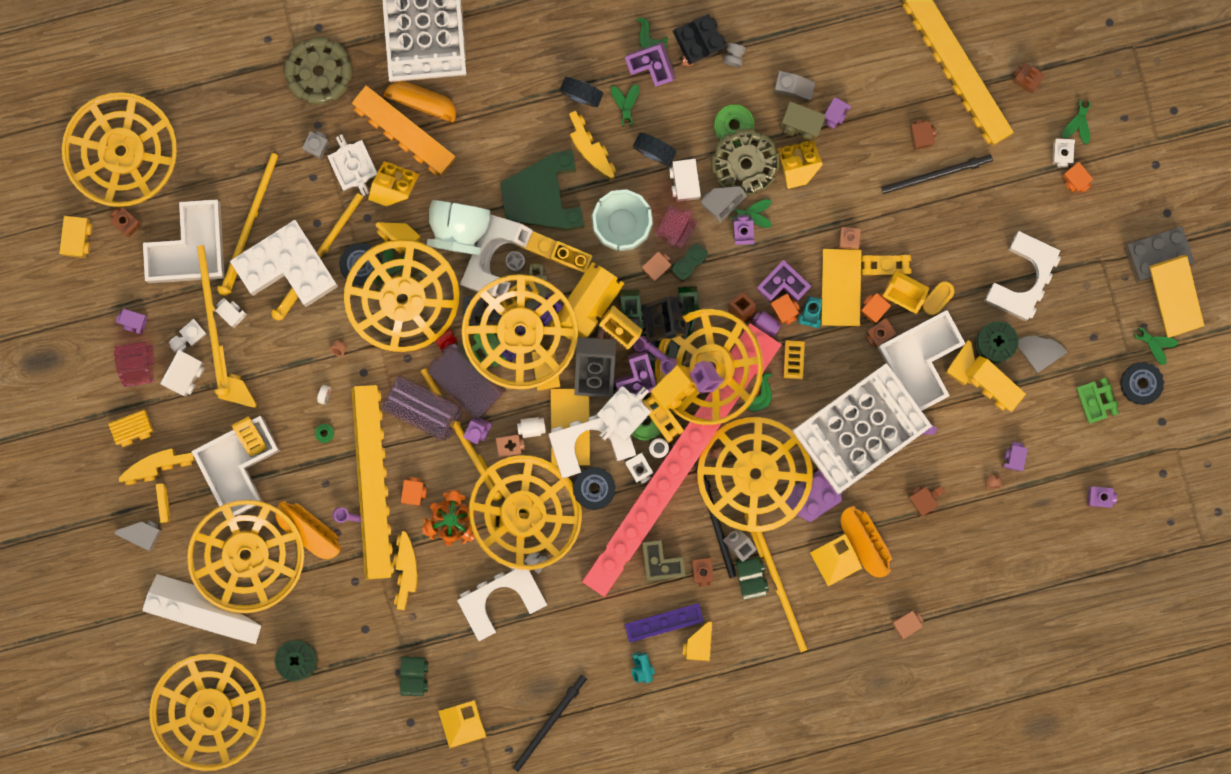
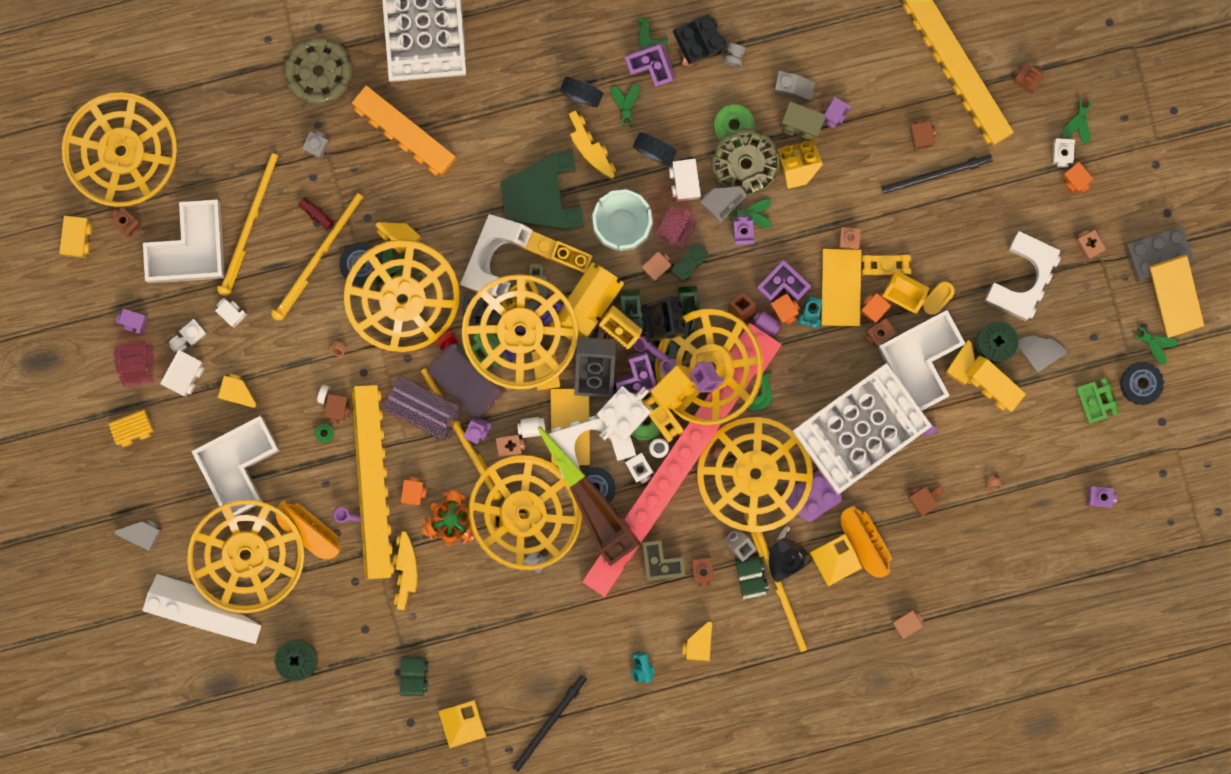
yellow slope [119,449,196,485] -> none
yellow dish [149,654,266,771] -> none
yellow tile [156,484,171,523] -> none
yellow bar [197,245,229,397] -> none
white piece [230,220,338,307] -> none
yellow slope [232,416,267,457] -> none
white plate [327,135,377,196] -> none
yellow slope [368,161,420,206] -> none
light orange brick [382,81,456,123] -> none
light aqua plate [427,200,490,255] -> none
white arch [457,564,547,641] -> none
light grey wheel [506,251,525,272] -> none
dark purple plate [625,603,704,643] -> none
black bar [696,467,737,578] -> none
yellow slope [783,340,805,380] -> none
medium lavender brick [1002,442,1028,472] -> none
none -> dark red pin [298,197,335,230]
none -> dark orange brick [324,394,350,424]
none -> reddish brown plate [538,426,641,566]
none -> black hat [769,526,812,582]
none -> nougat brick [1076,230,1106,261]

